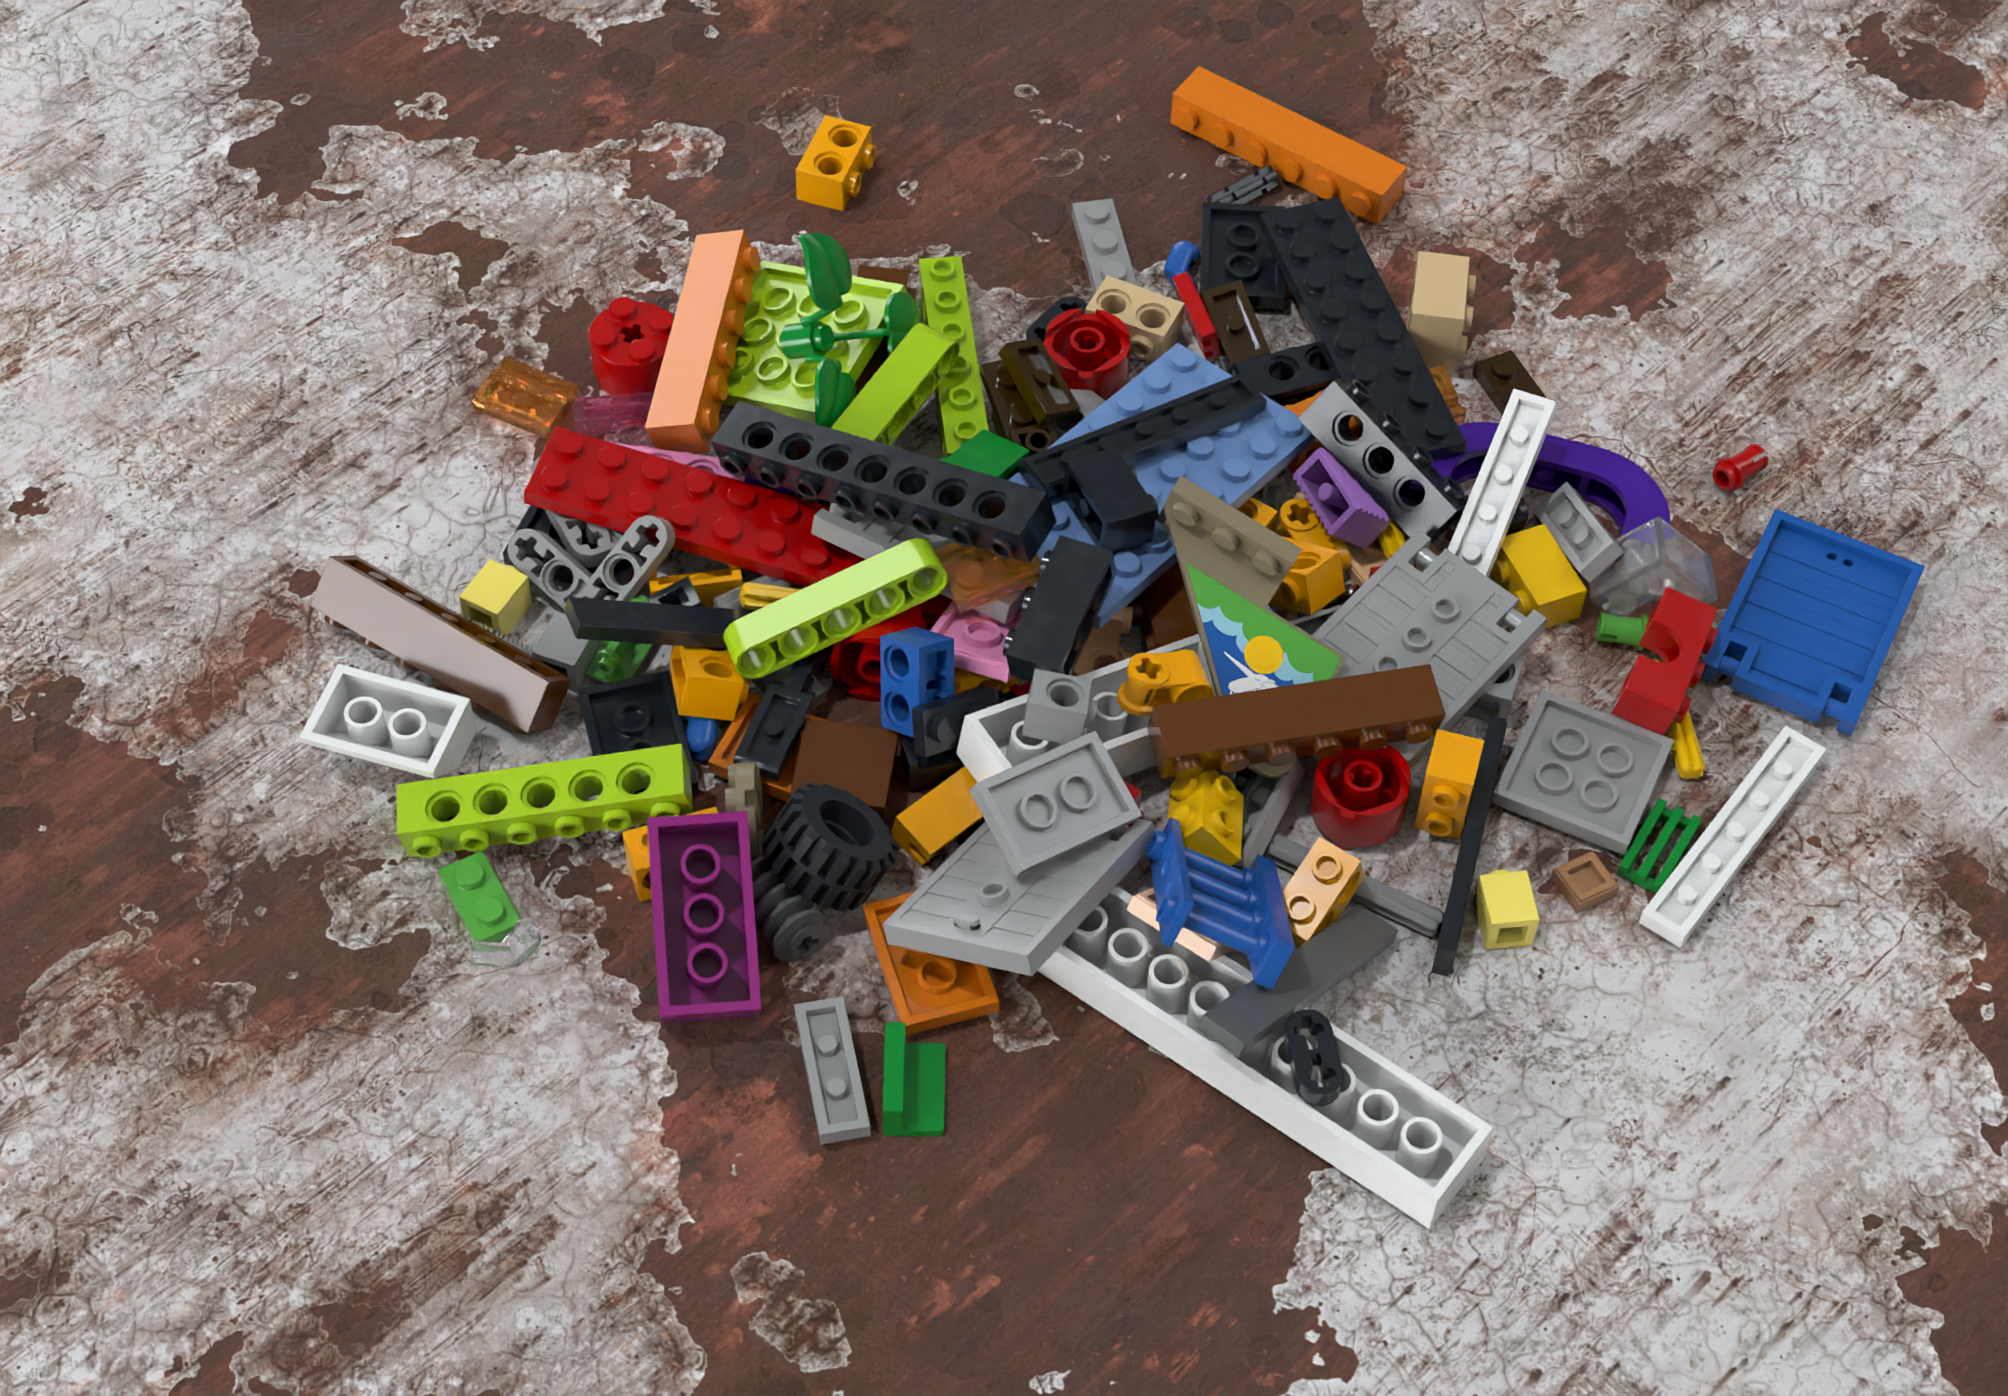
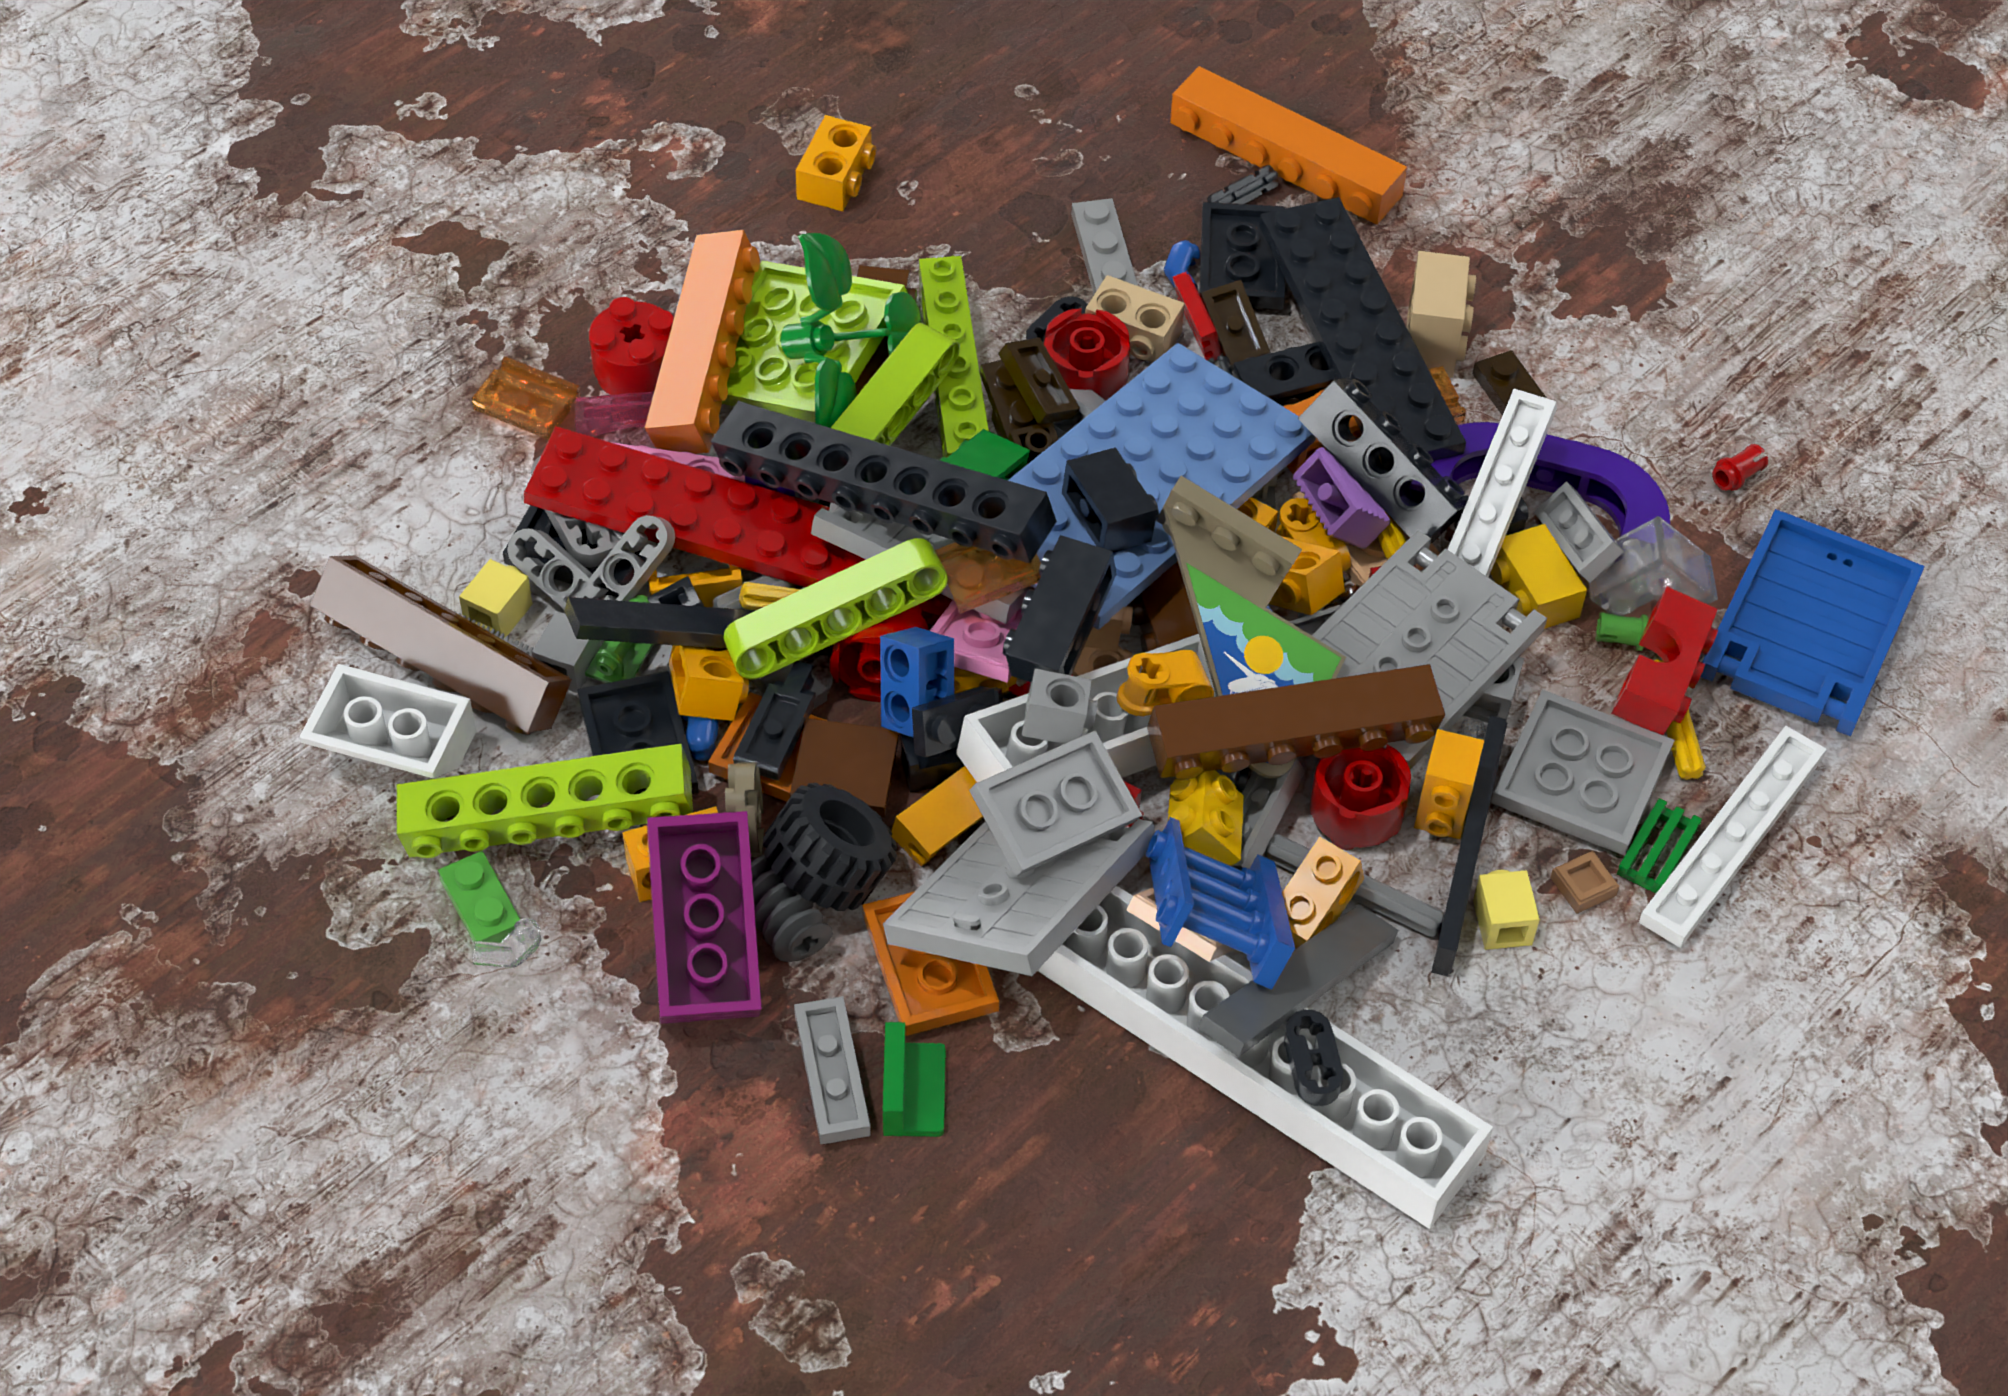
black tile [1018,373,1267,498] -> none

